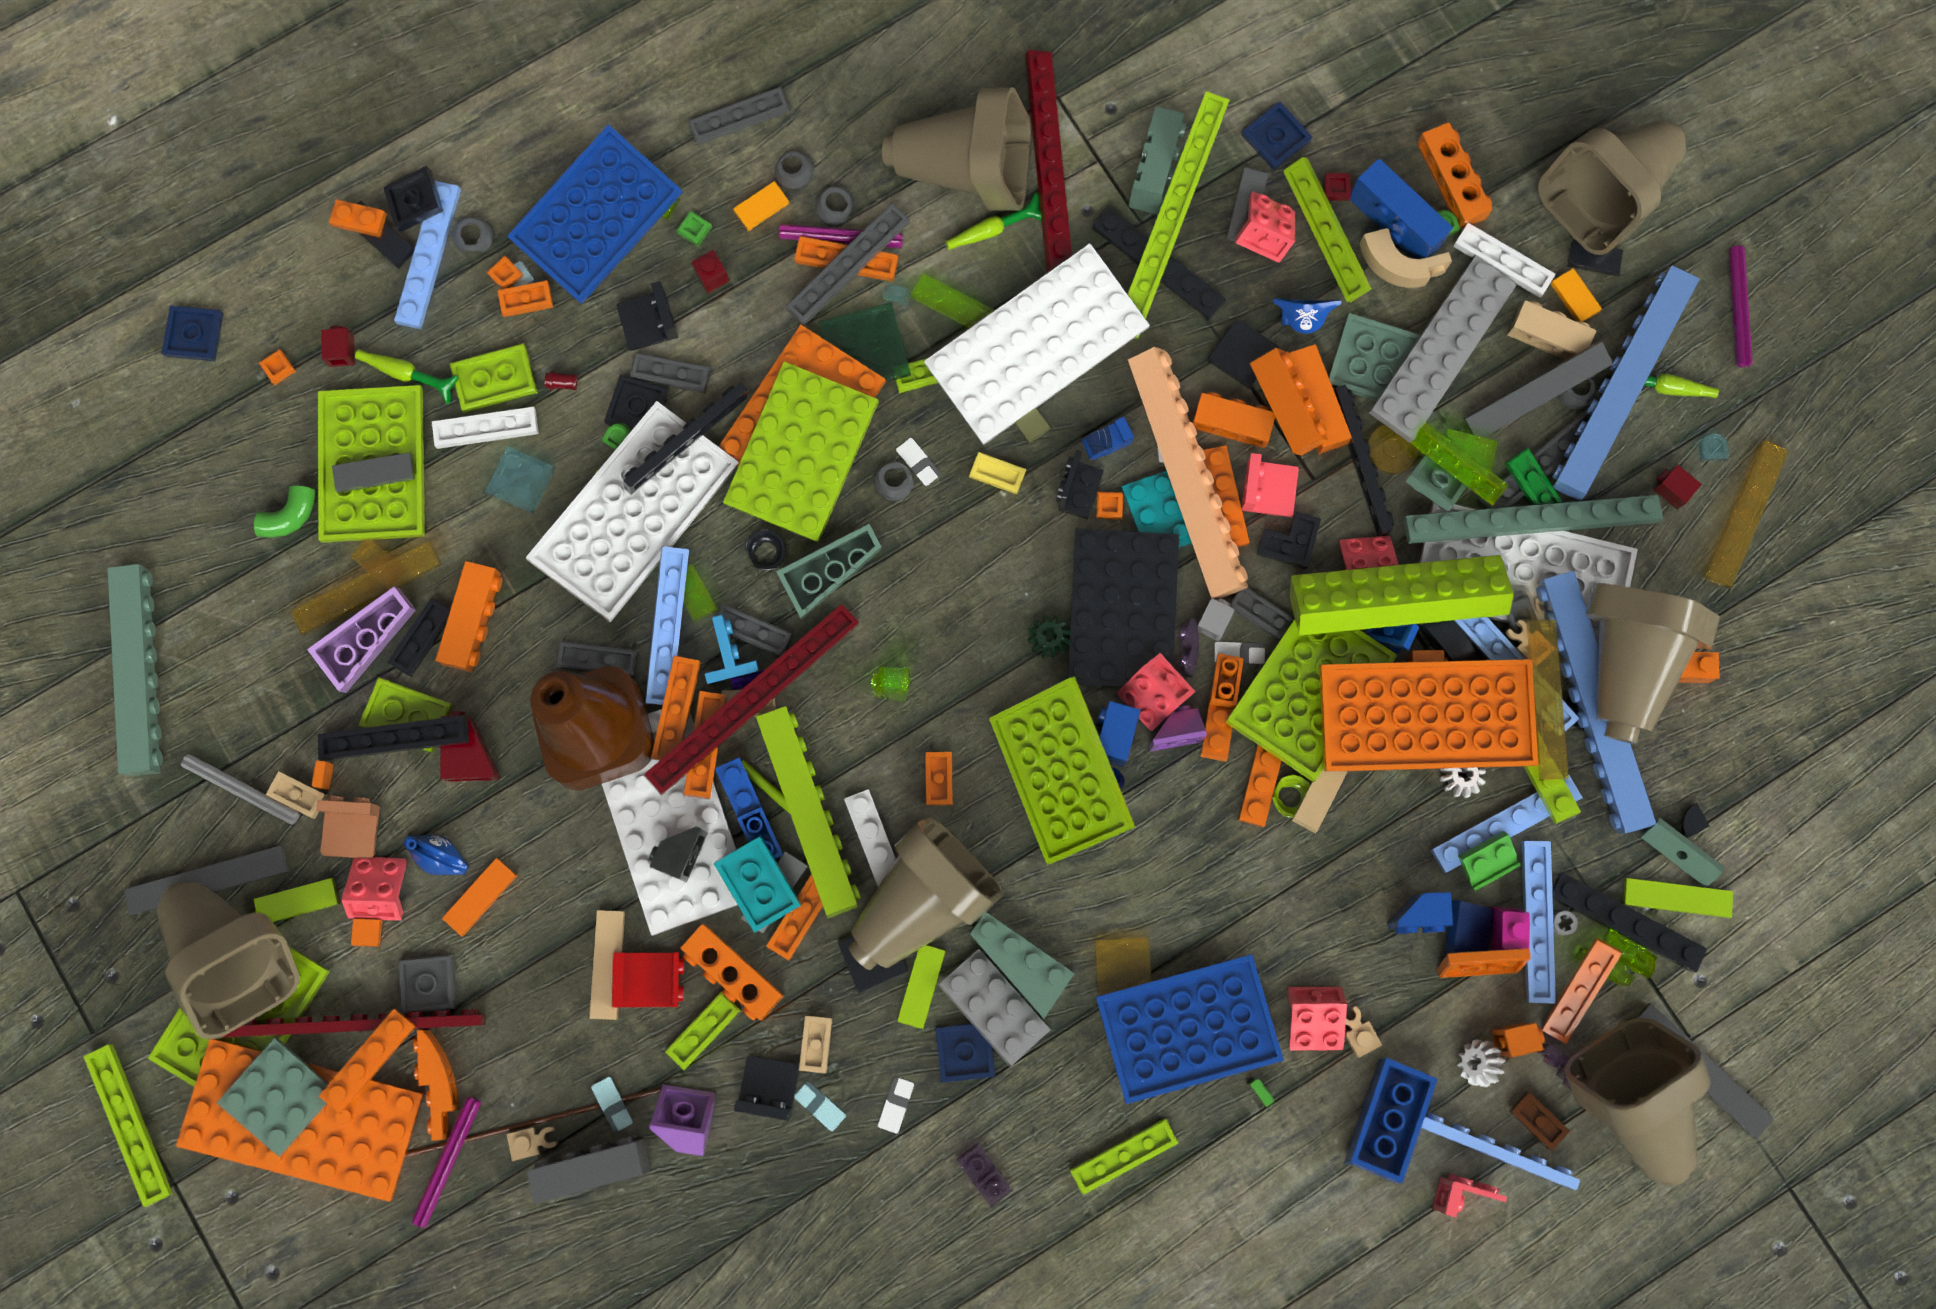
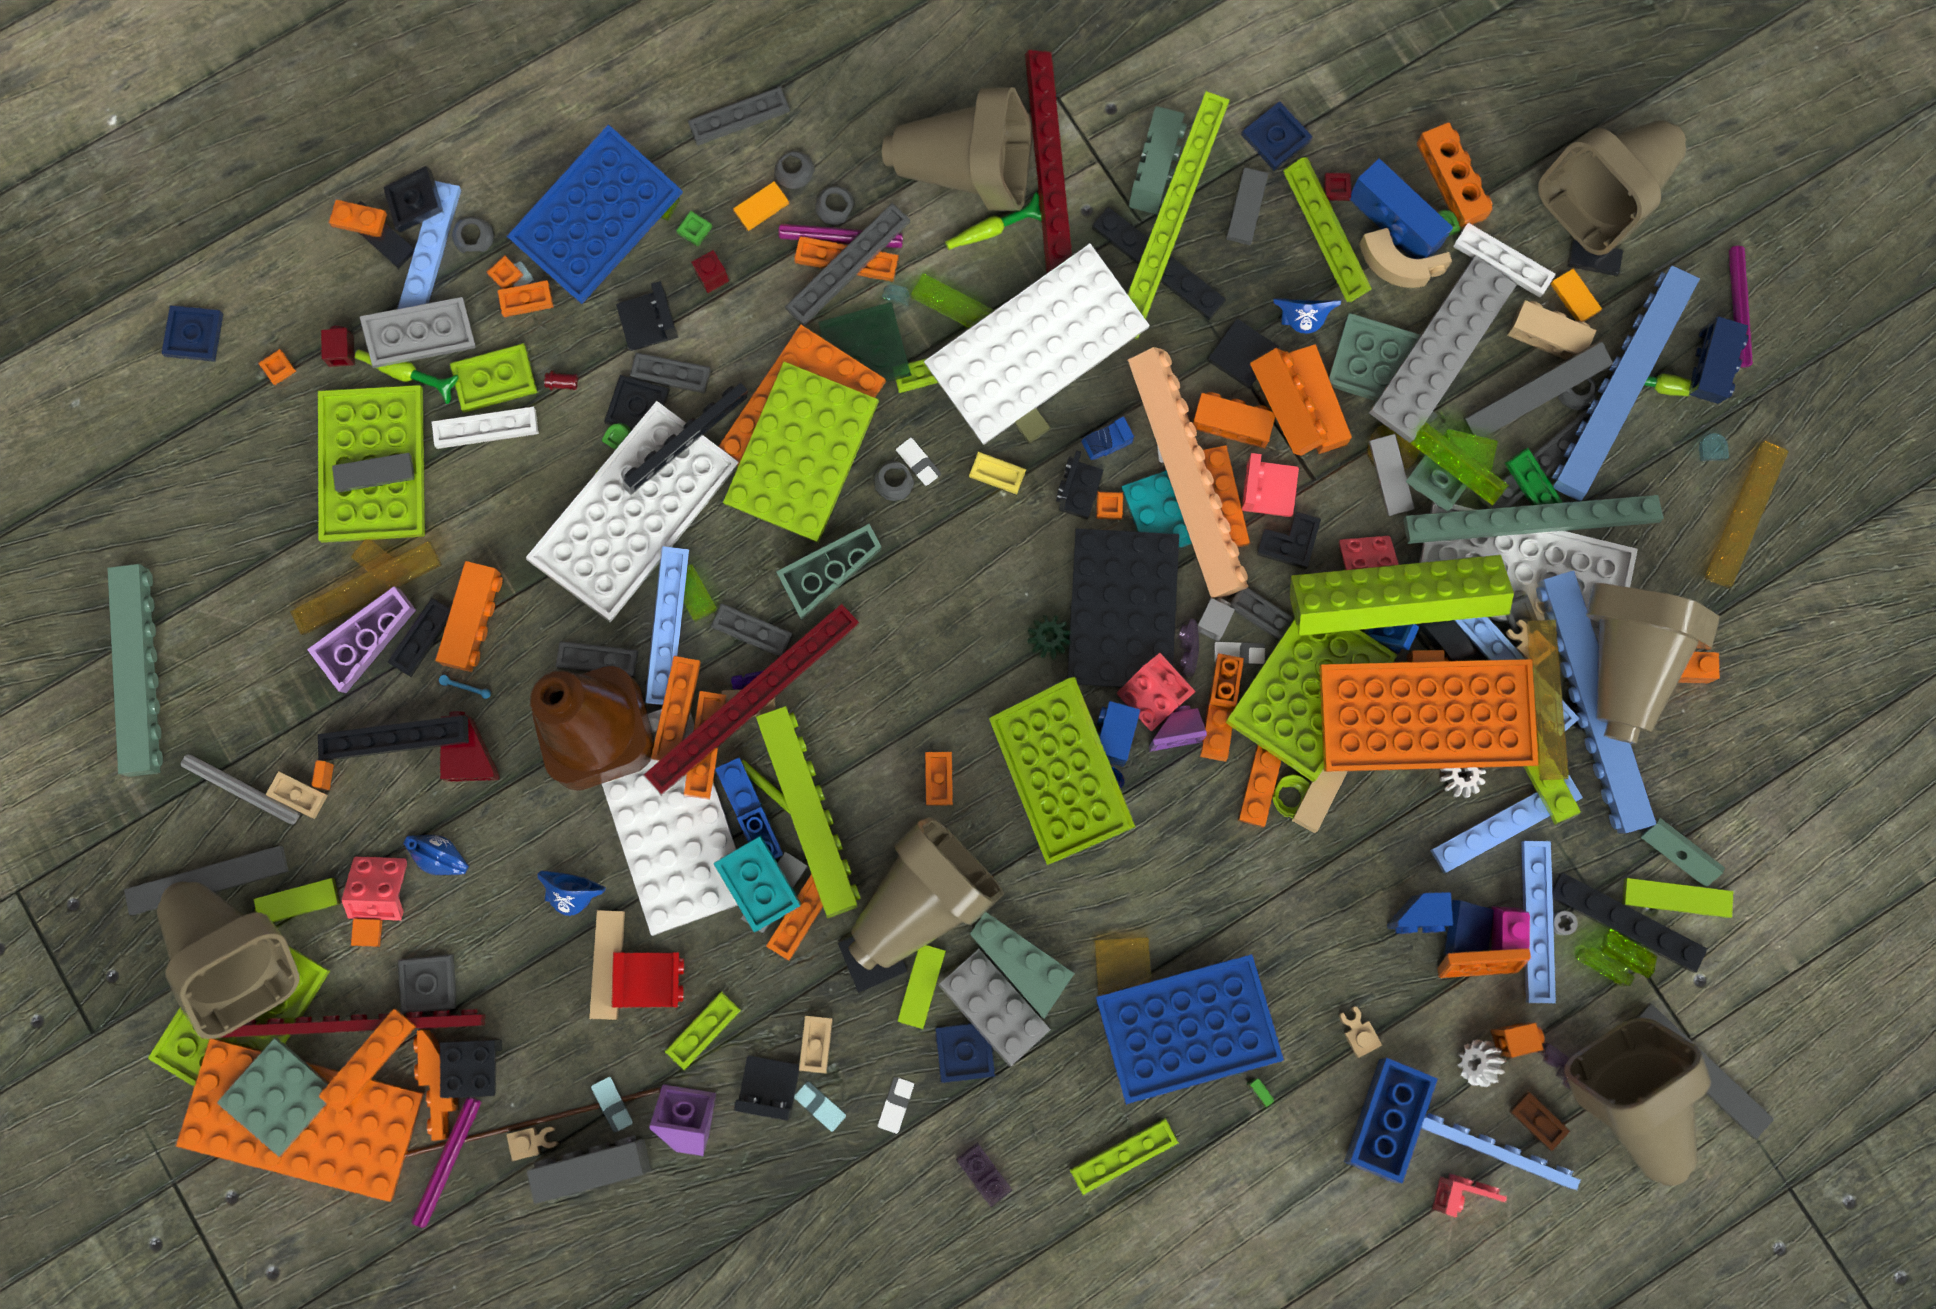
lime plate [83,1044,173,1207] -> none
bright green cylinder [254,486,316,538] -> none
nougat bracket [316,796,380,859] -> none
lime tile [358,677,453,753] -> none
orange tile [442,858,518,936] -> none
clear light blue plate [485,446,555,514] -> none
pearl dark grey slope [648,827,708,882] -> none
orange brick [680,924,784,1021] -> none
dark azure bracket [705,614,759,684] -> none
black piece [745,529,786,570] -> none
white plate [844,789,896,886] -> none
clear neon green slope [870,667,911,703] -> none
coral bracket [1235,191,1295,263] -> none
coral bracket [1287,987,1347,1050] -> none
black plate [1334,385,1394,537] -> none
bright green plate [1458,831,1521,891] -> none
orange plate [1541,937,1622,1044] -> none
dark red brick [1653,465,1702,510] -> none
black tile [1681,803,1710,838] -> none
none -> light grey plate [360,297,475,368]
none -> dark azure hinge [439,675,491,699]
none -> black bracket [440,1040,502,1098]
none -> blue hat [537,870,606,916]
none -> light grey tile [1369,434,1414,516]
none -> dark blue wedge [1689,316,1749,404]

